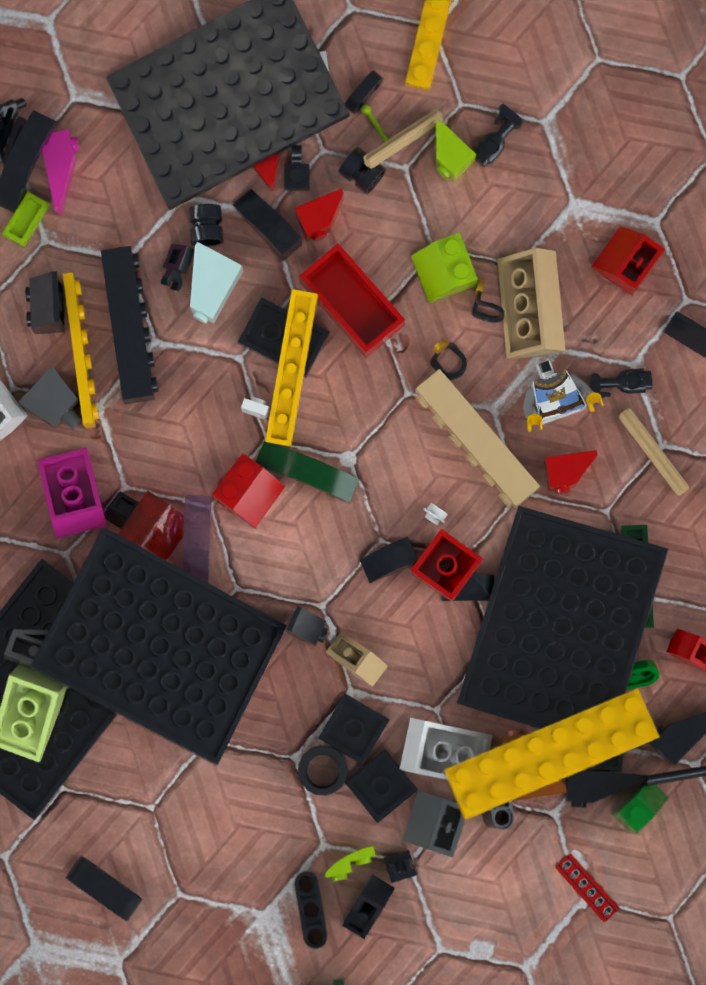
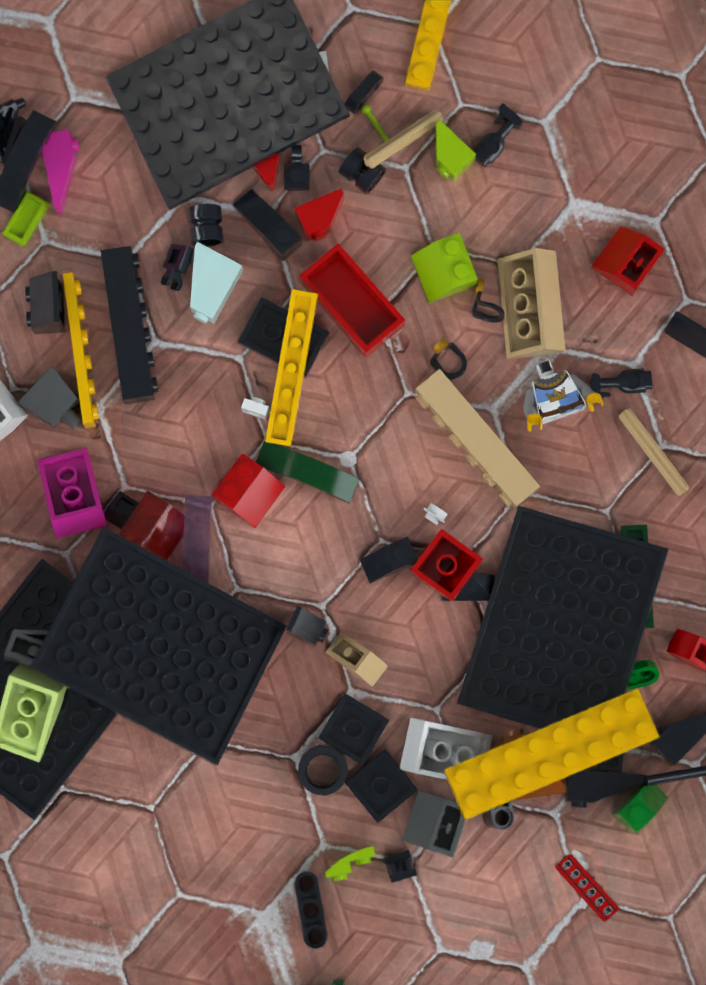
black beam [65,856,143,922] -> none
black slope [342,874,395,939] -> none
red slope [544,450,598,494] -> none

